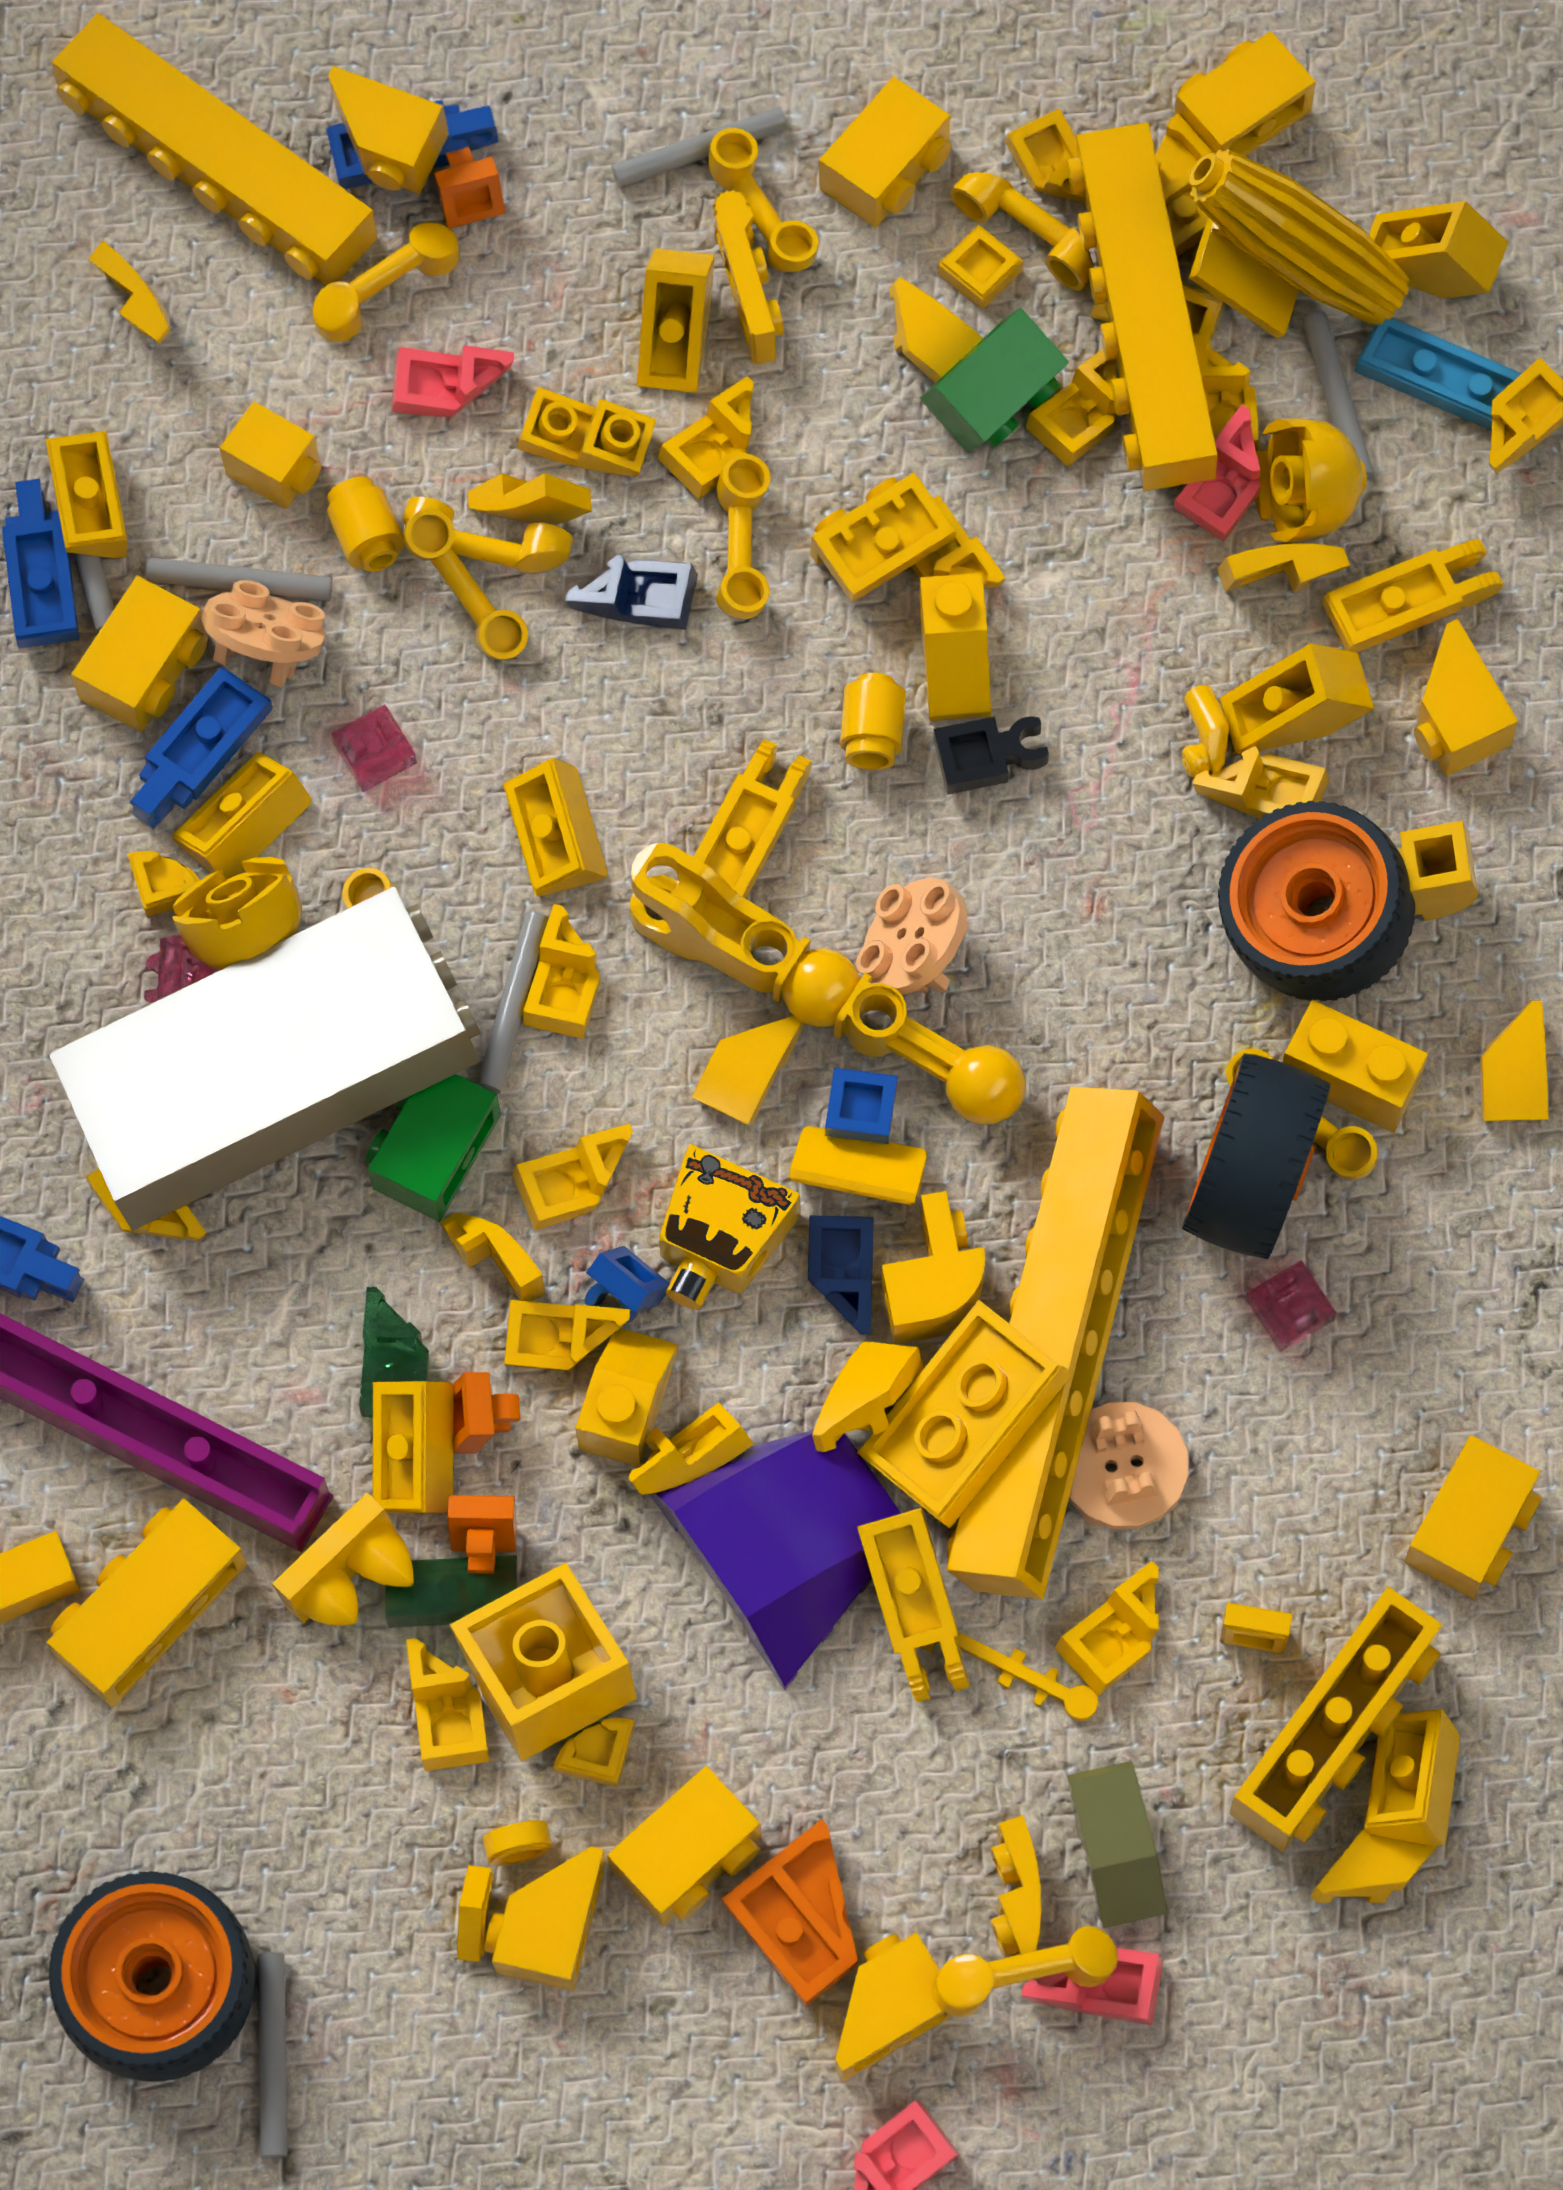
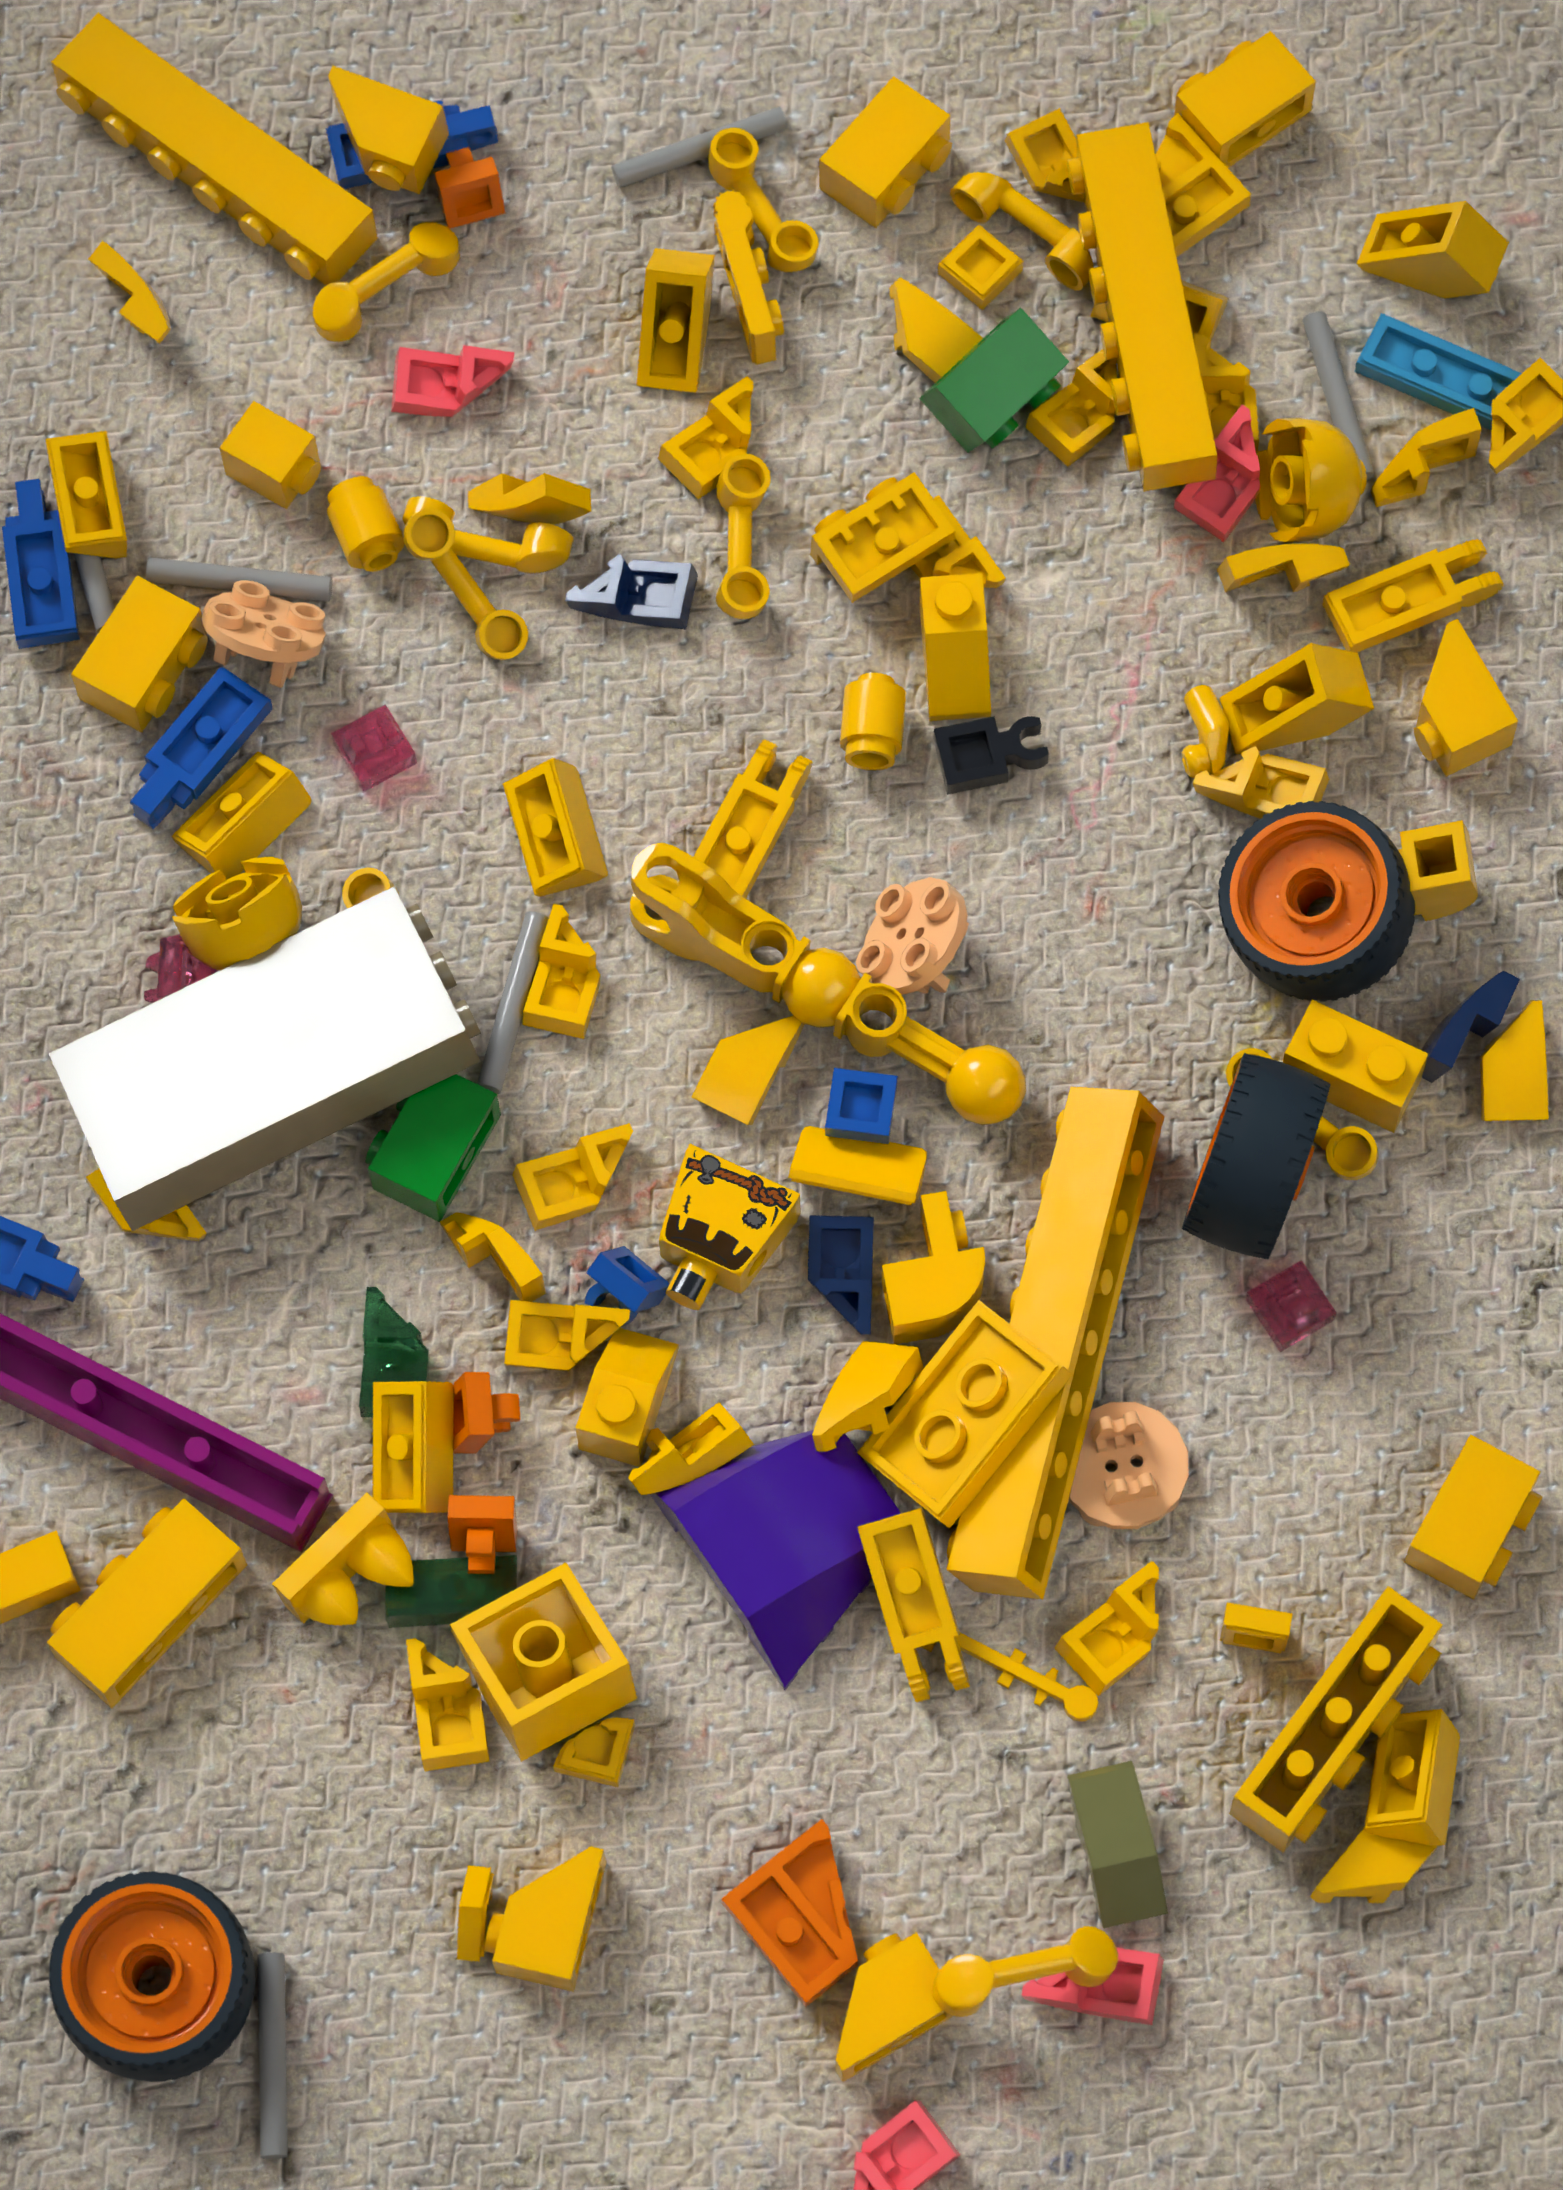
yellow tile [127,851,200,917] -> none
yellow tile [482,1820,553,1866] -> none
yellow slope [516,387,657,477] -> none
yellow brick [607,1765,762,1926] -> none
yellow slope [990,1815,1041,1958] -> none
yellow plate [1189,149,1409,338] -> none
none -> yellow slope [1371,408,1482,508]
none -> dark blue slope [1421,971,1520,1083]

